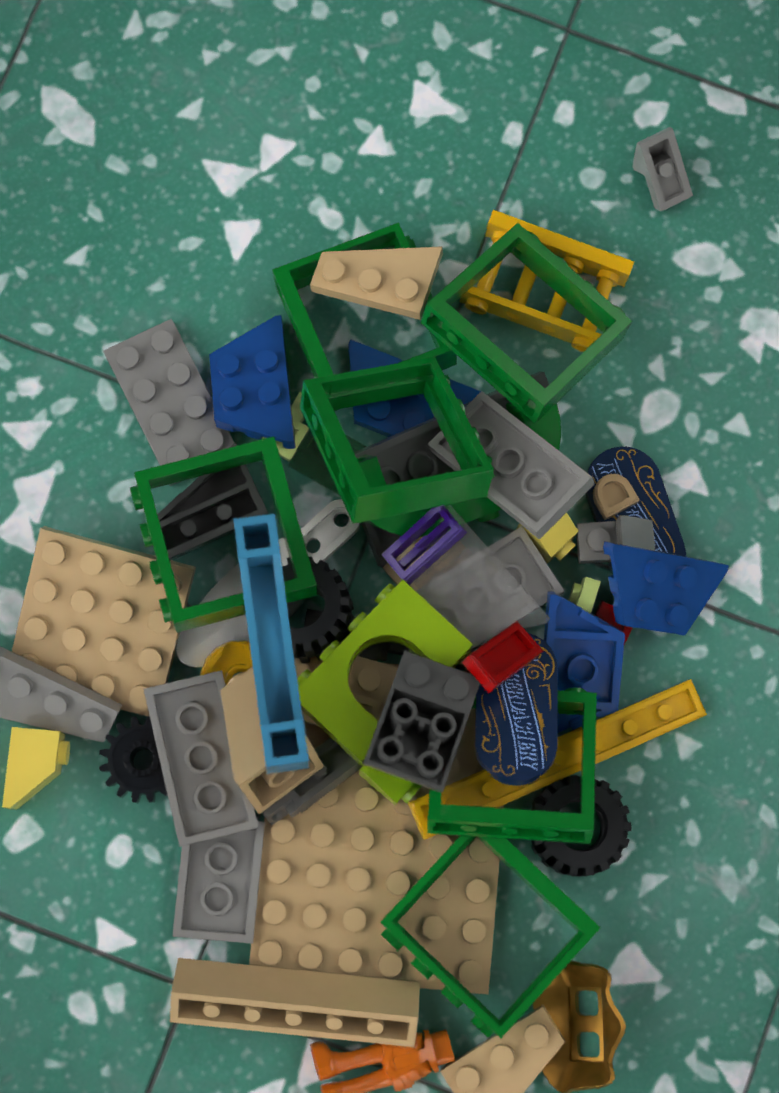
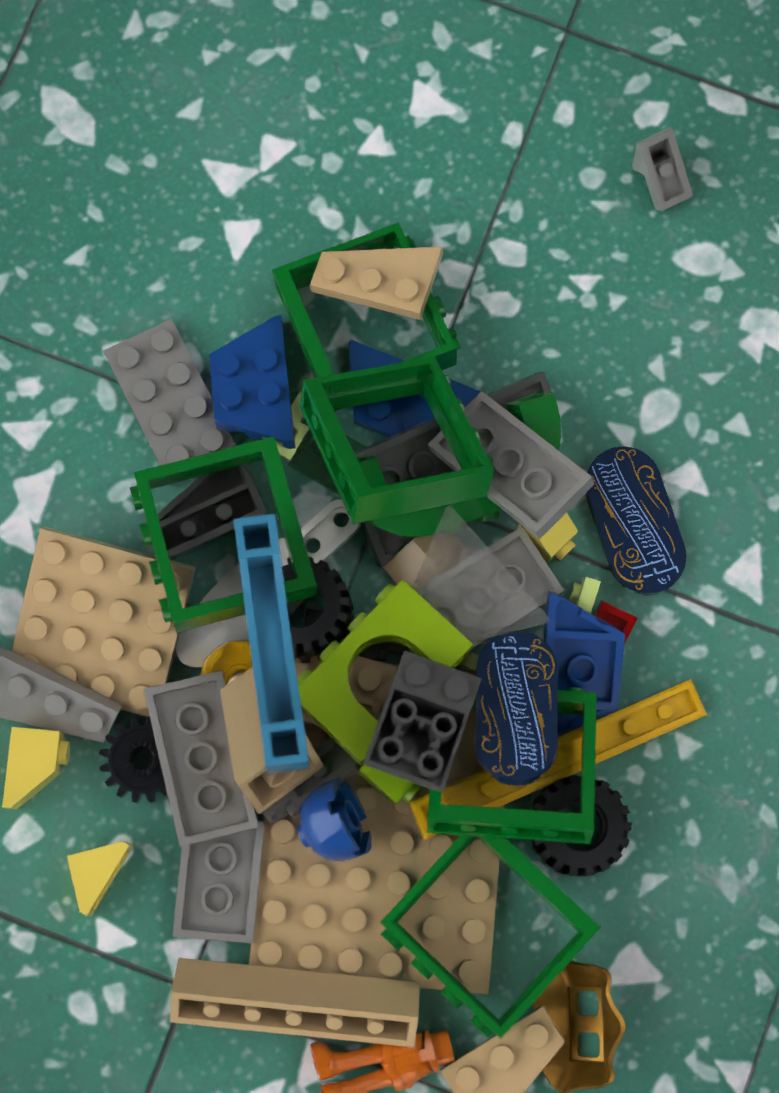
dark purple tile [381,505,467,585] -> none
green window [421,223,632,423] -> none
yellow fence [460,210,634,353] -> none
red tile [462,621,543,693] -> none
light grey slope [576,515,655,564] -> none
tan tile [593,474,640,520] -> none
blue wing [603,541,729,635] -> none
none -> light yellow slope [67,841,134,916]
none -> blue cylinder [297,778,372,862]

